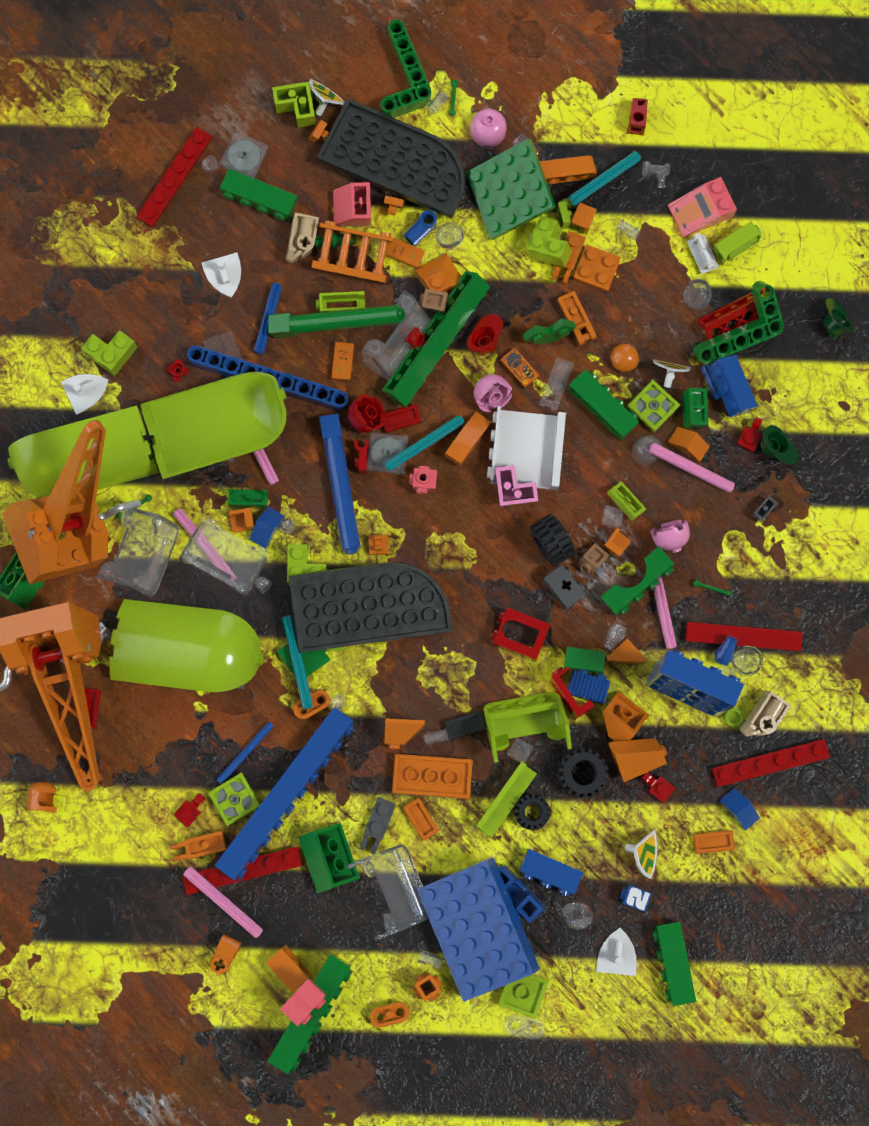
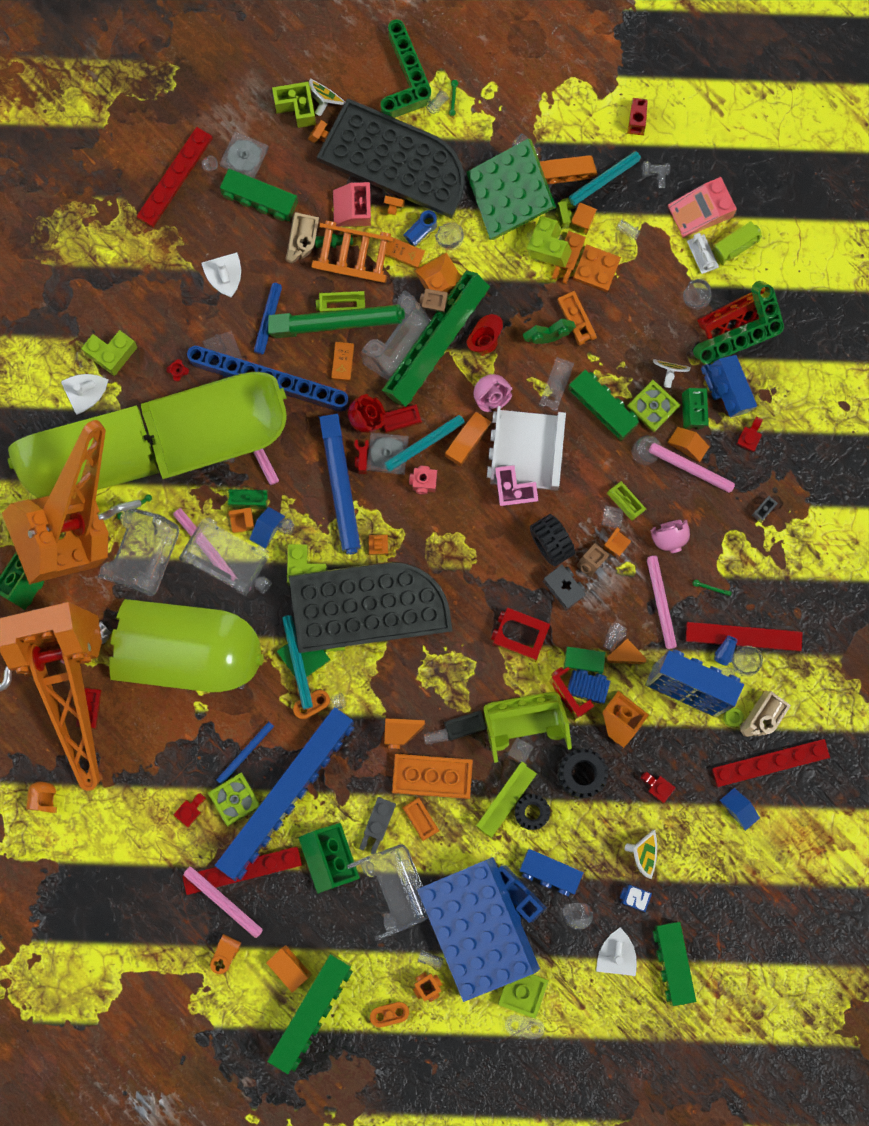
orange hinge [170,831,227,862] -> none
coral brick [280,978,327,1026] -> none
red plate [406,327,425,349] -> none
bright pink cylinder [470,108,507,147] -> none
tile [500,348,539,389] -> none
green arch [601,546,675,616] -> none
orange slope [608,738,667,782] -> none
orange hair [609,344,639,372] -> none
orange tile [693,830,735,854] -> none
dark green piece [760,425,799,465] -> none
dark green piece [823,298,854,339] -> none

